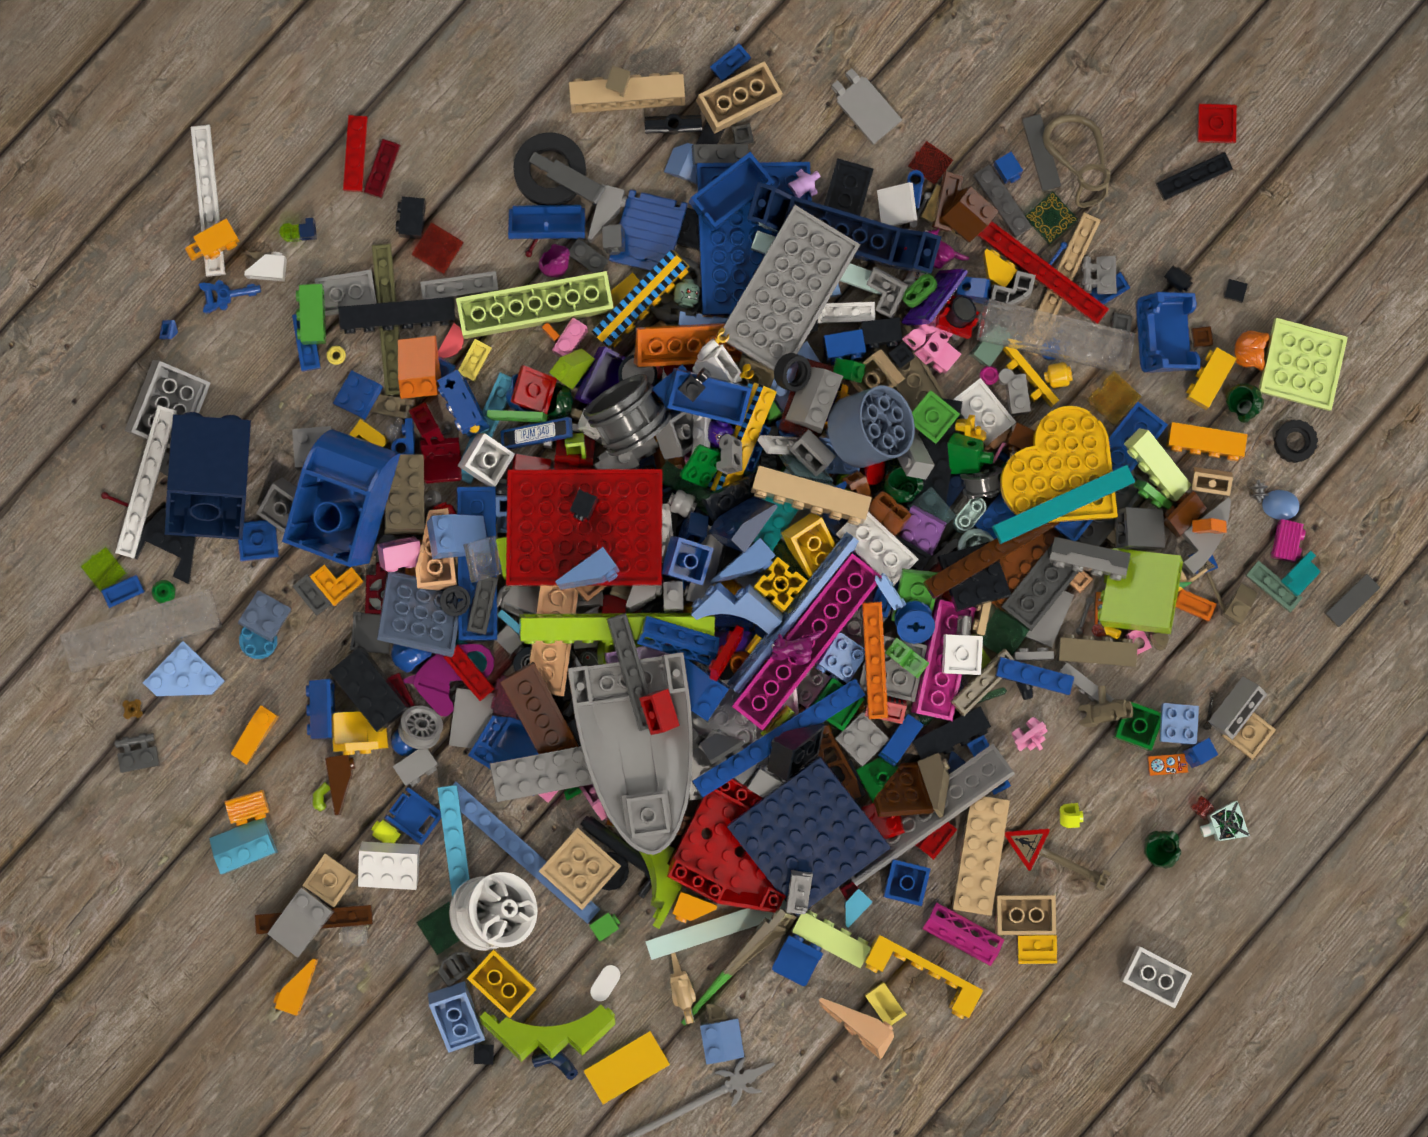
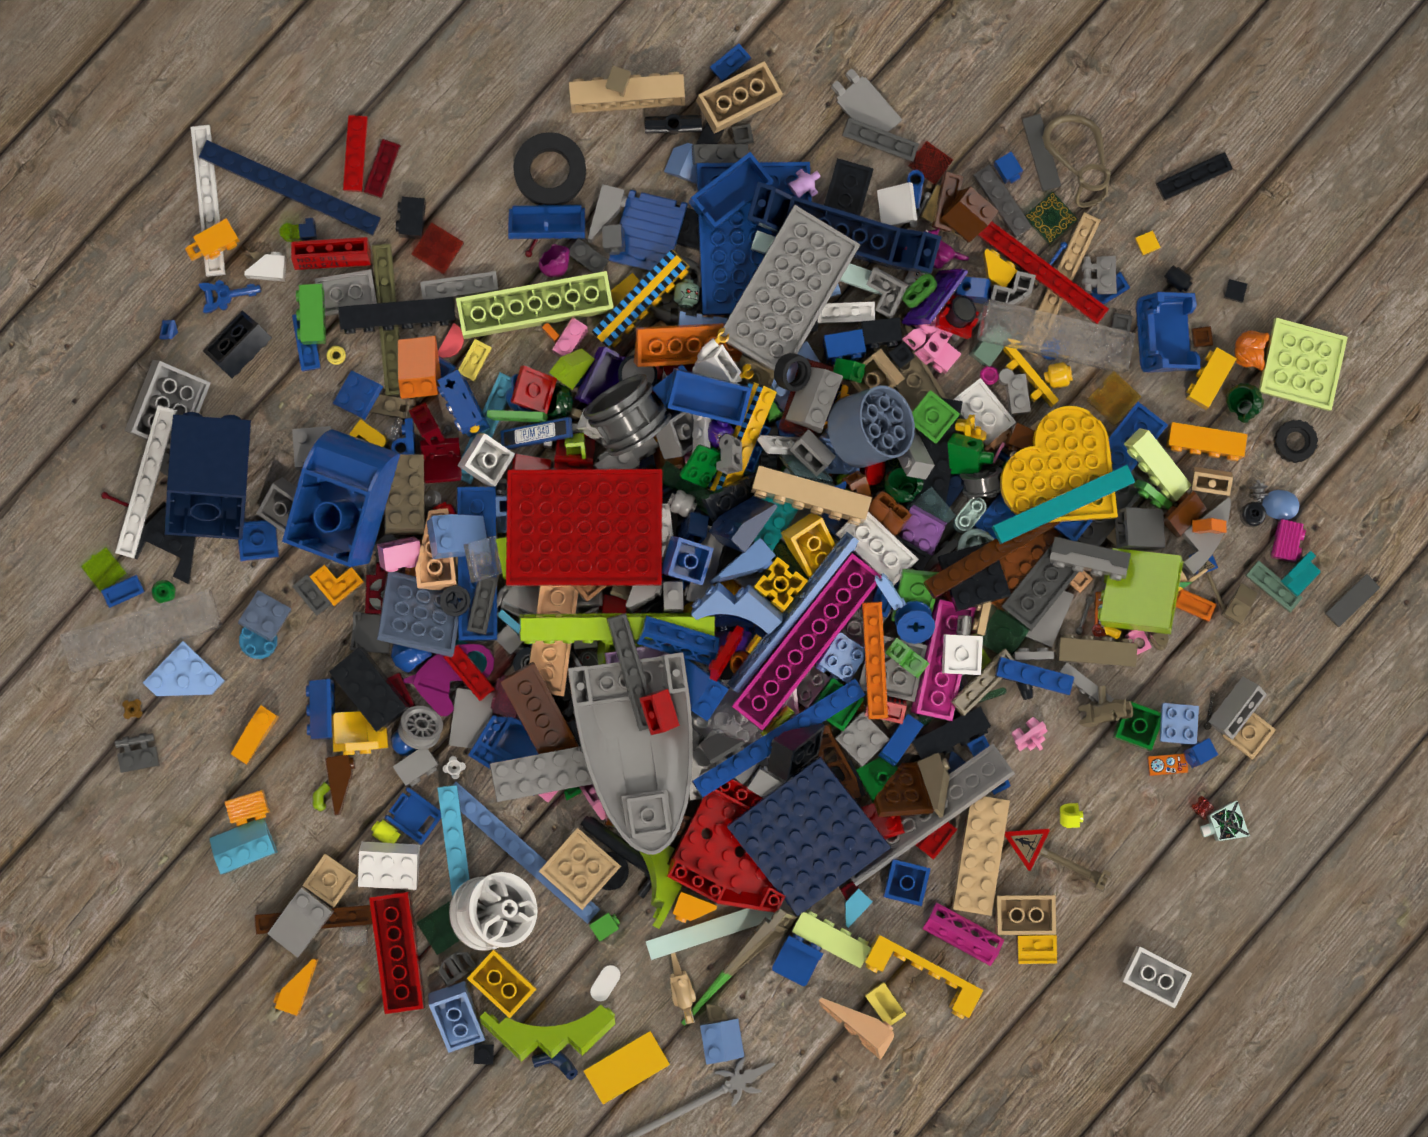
dark grey piece [528,152,606,204] -> none
medium blue slope [555,547,619,590] -> none
black brick [570,489,598,522] -> none
black plate [678,367,711,402] -> none
magenta animal [771,630,823,665] -> none
light grey hinge [786,870,813,914] -> none
dark green hair [1144,831,1181,869] -> none
red plate [1197,104,1237,144] -> none
none -> dark blue plate [199,140,381,236]
none -> black slope [203,310,272,379]
none -> red brick [291,237,371,270]
none -> red brick [369,892,425,1014]
none -> white plate [443,756,466,779]
none -> dark grey plate [842,118,919,162]
none -> yellow tile [1135,230,1161,256]
none -> black head [1239,502,1266,527]

